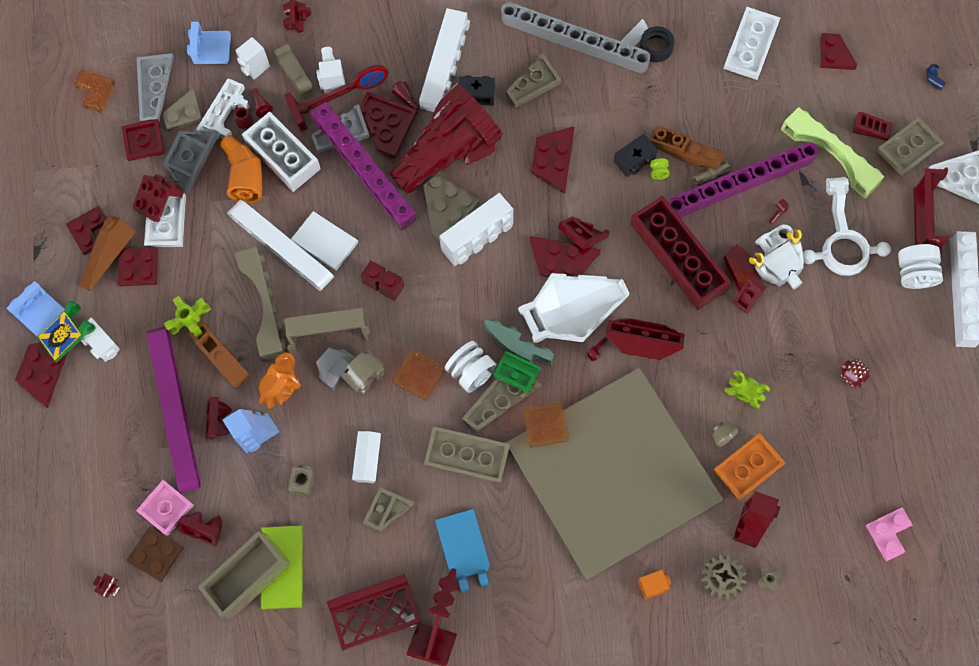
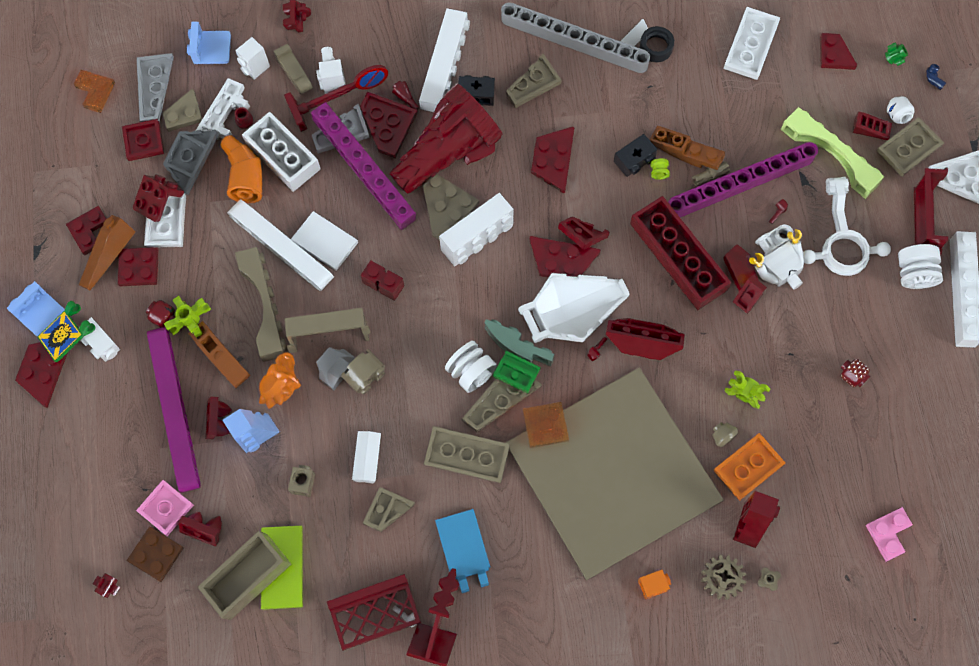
dark red cone [251,88,273,118] -> none
clear orange plate [392,349,445,401] -> none
none -> dark red head [146,300,176,328]
none -> green gear [885,42,908,66]
none -> white head [887,96,915,124]

